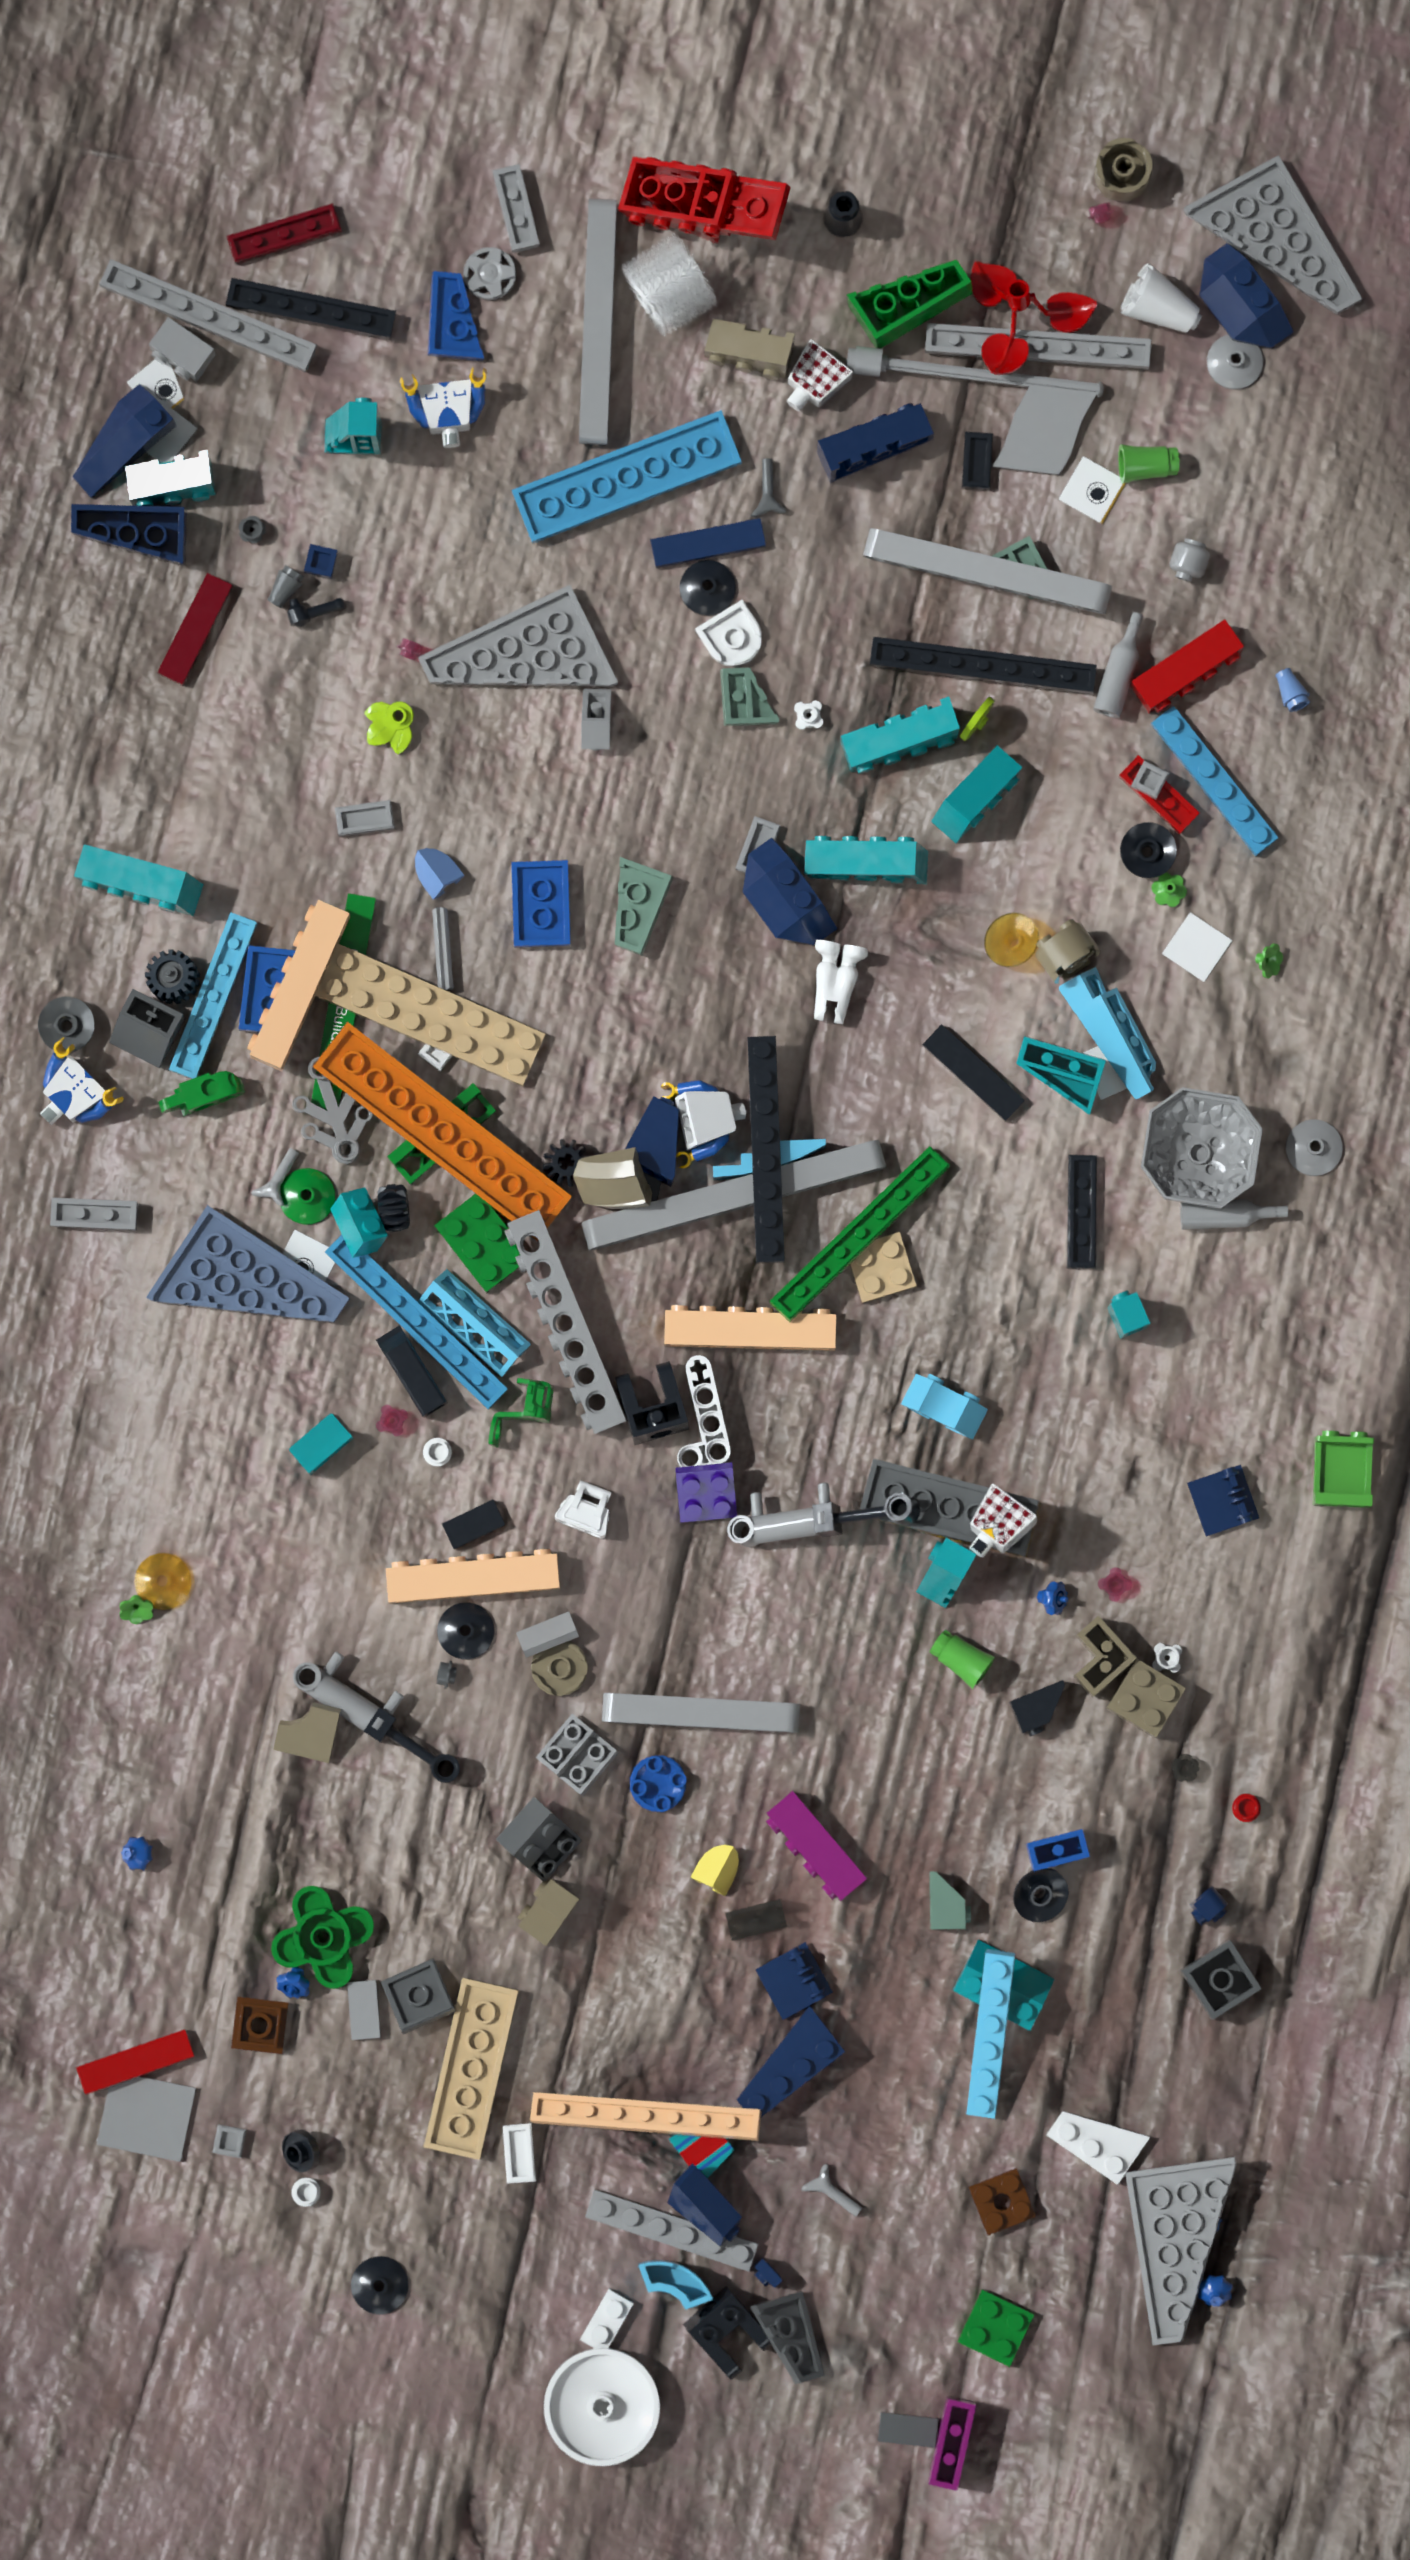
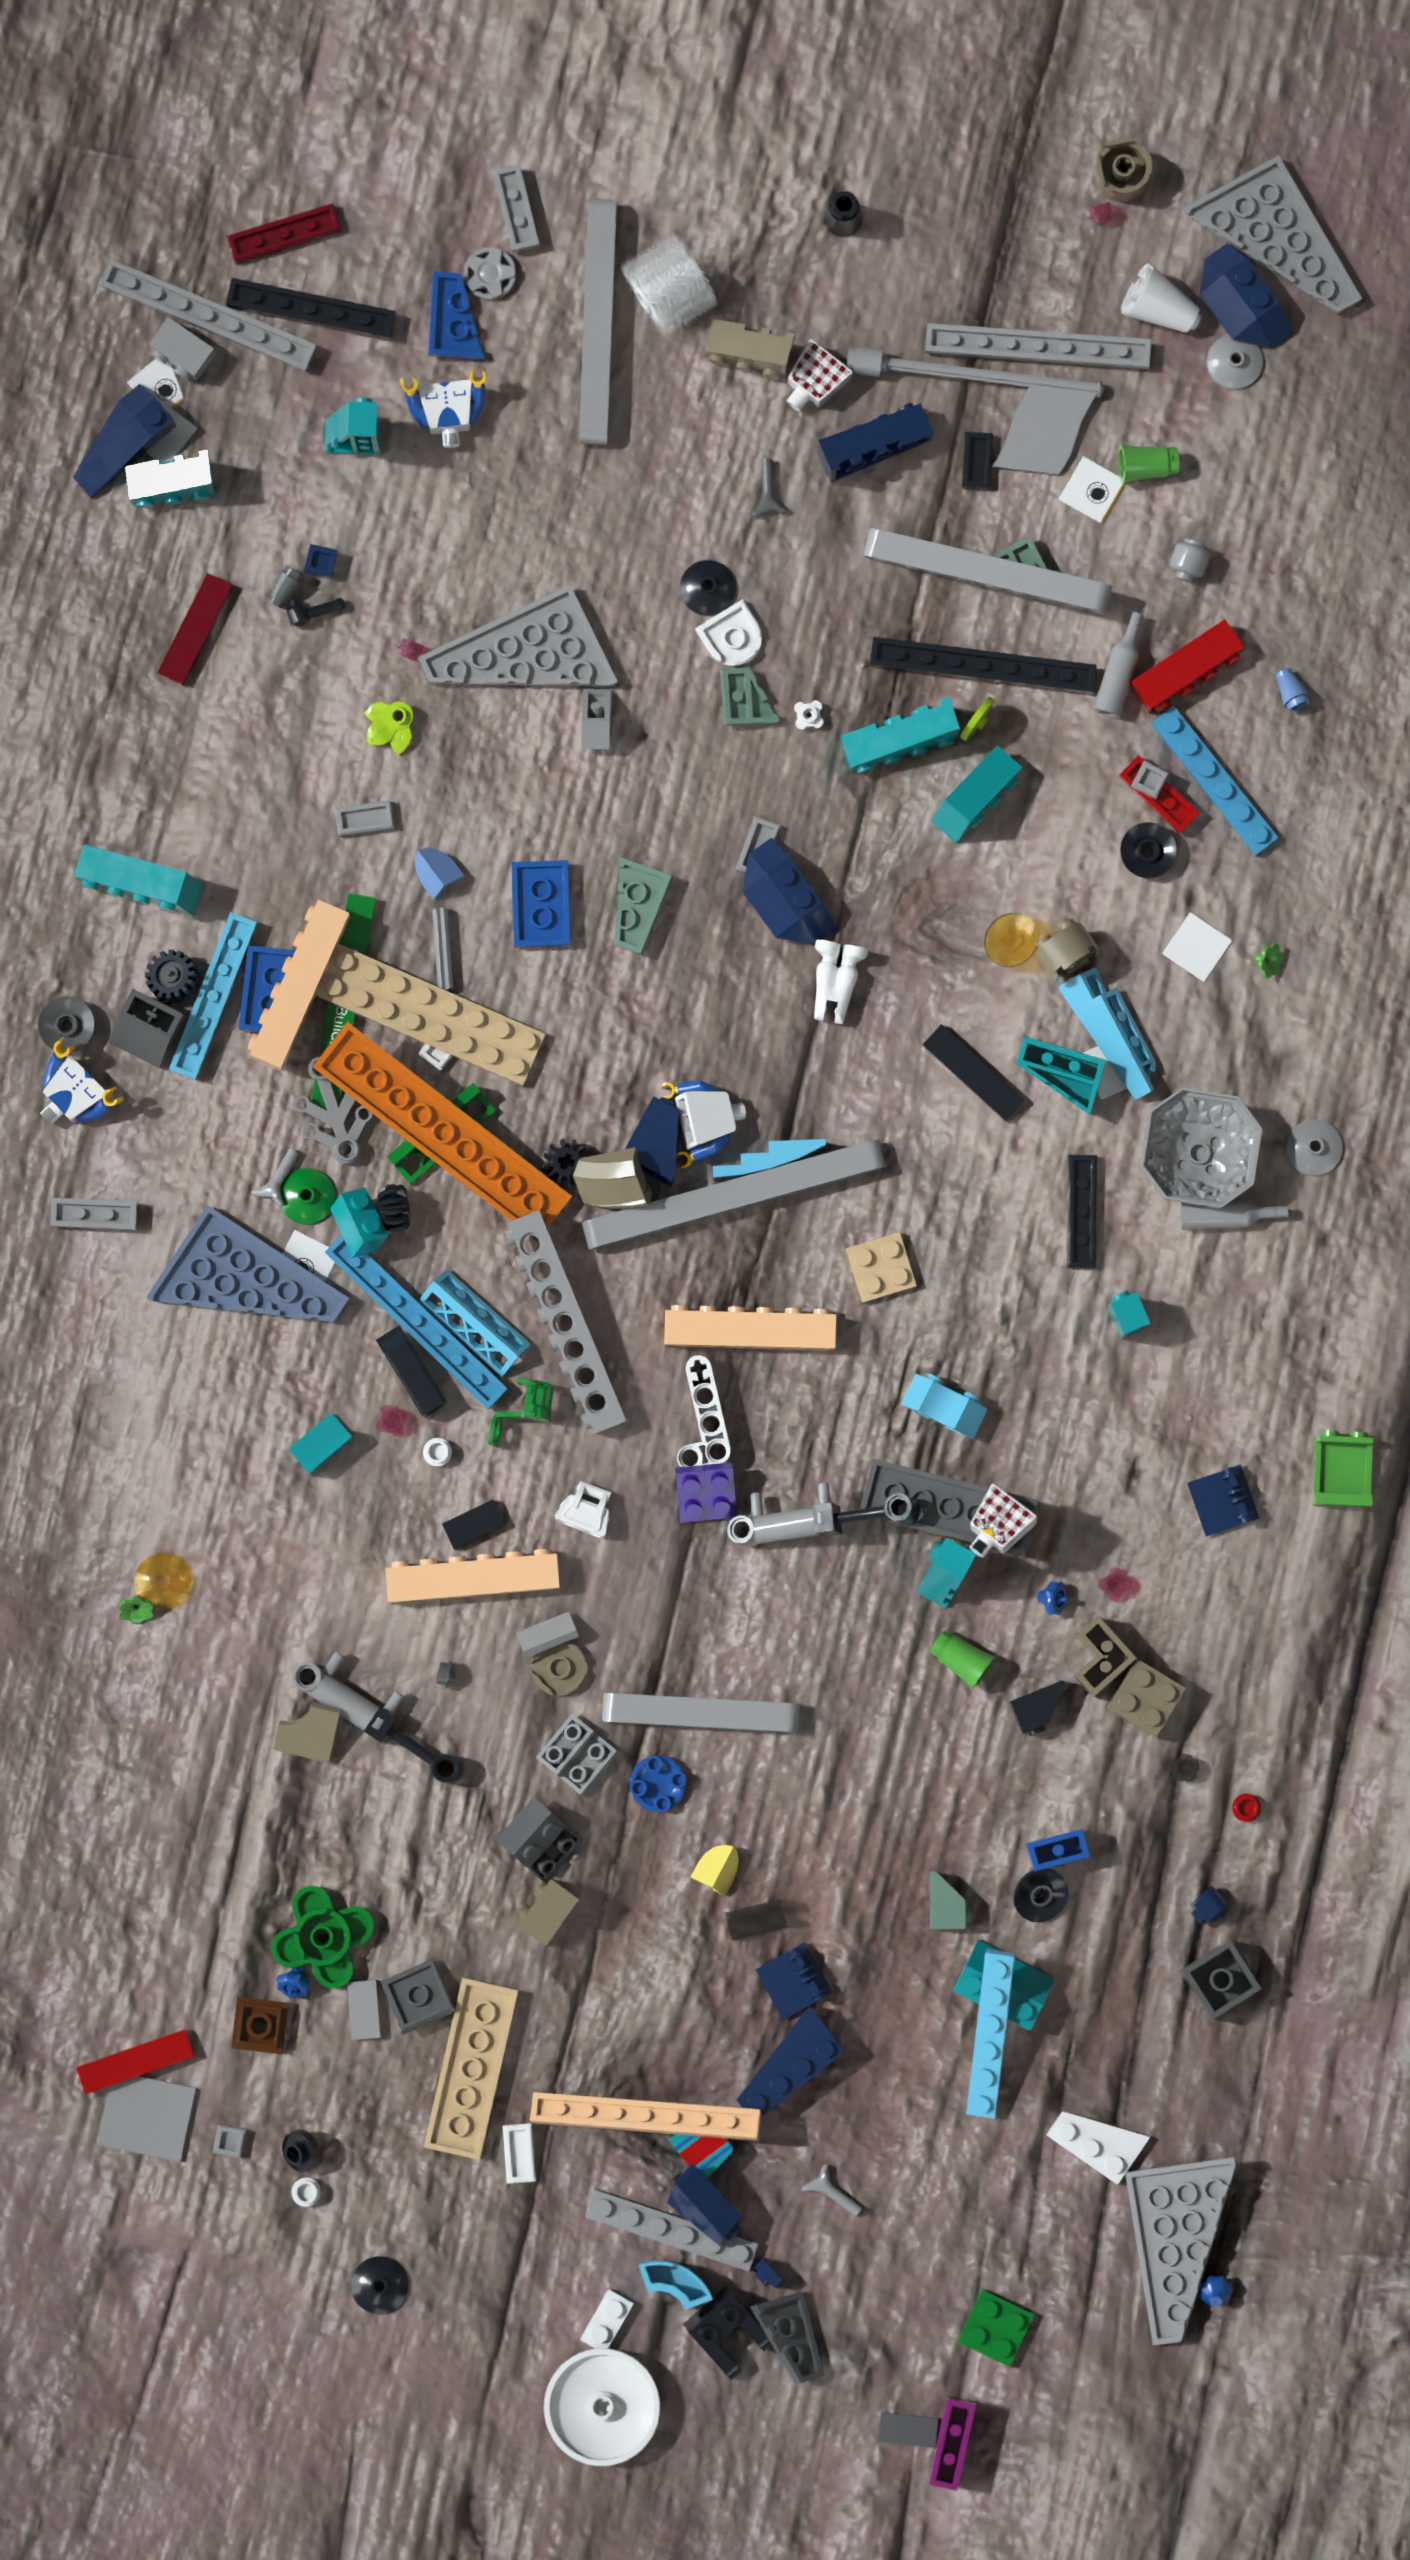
dark blue wedge [71,504,187,566] -> none
blue piece [121,1836,153,1871] -> none
green piece [158,1071,246,1117] -> none
dark grey plate [238,516,266,543] -> none
green plate [434,1194,520,1293] -> none
black dish [437,1602,494,1660] -> none
dark azure plate [512,410,742,544] -> none
black brick [615,1361,689,1445] -> none
red wedge [618,157,791,244] -> none
dark blue tile [650,518,766,568] -> none
black plate [747,1036,785,1264] -> none
magenta brick [766,1791,867,1901] -> none
green tile [770,1146,950,1322] -> none
teal wedge [804,836,928,885] -> none
green wedge [846,259,973,349] -> none
reddish brown piece [969,2168,1036,2236] -> none
red plant [971,261,1097,375] -> none
bright green plant [1151,873,1187,907] -> none
white plate [1152,1643,1182,1673] -> none

